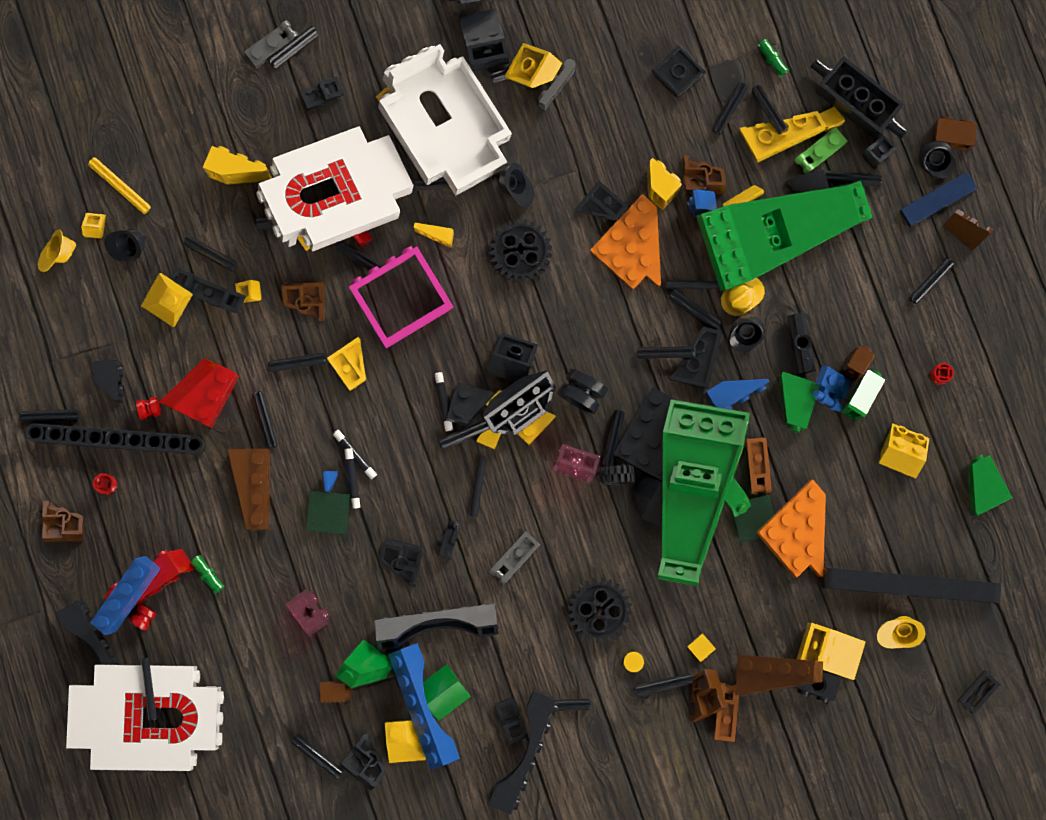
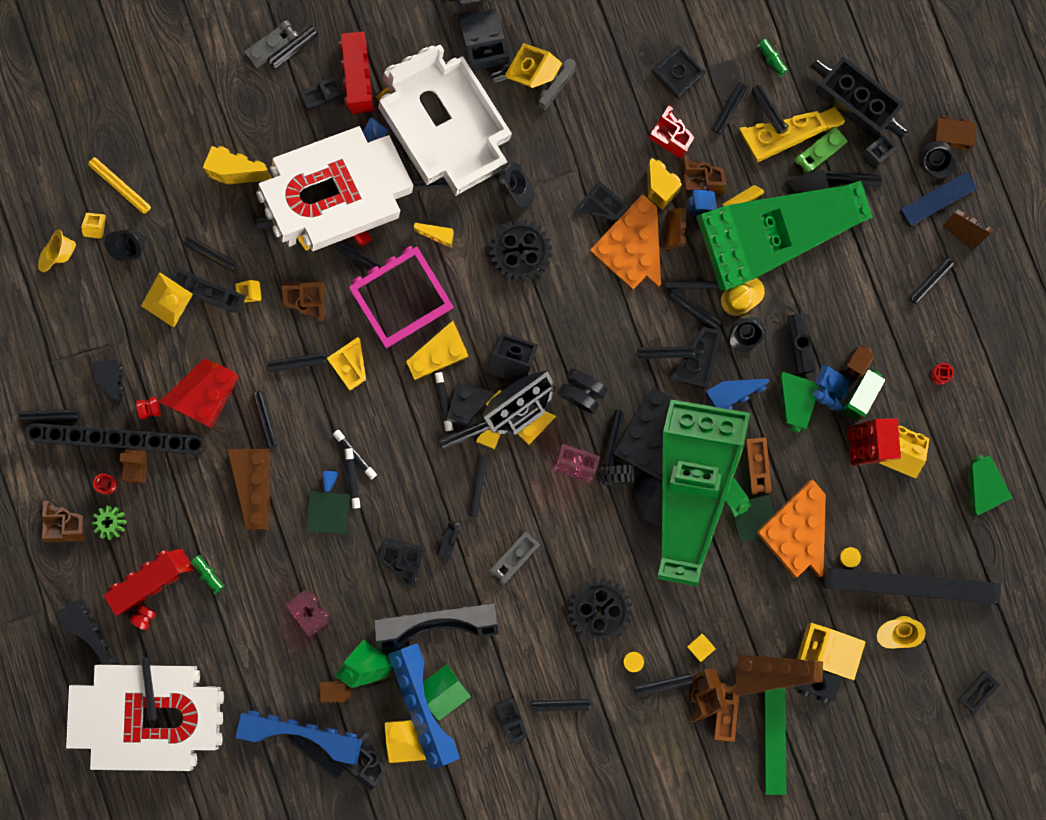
blue brick [90,556,161,635] -> none
black arch [488,688,559,815] -> none
none -> bright green gear [91,506,127,540]
none -> reddish brown brick [120,448,147,484]
none -> blue arch [236,710,362,764]
none -> red wedge [338,31,374,114]
none -> blue slope [363,118,388,142]
none -> yellow wing [406,321,469,380]
none -> red slope [648,105,694,159]
none -> reddish brown slope [664,208,686,250]
none -> green tile [764,689,786,795]
none -> yellow tile [840,547,861,568]
none -> red slope [847,418,901,466]

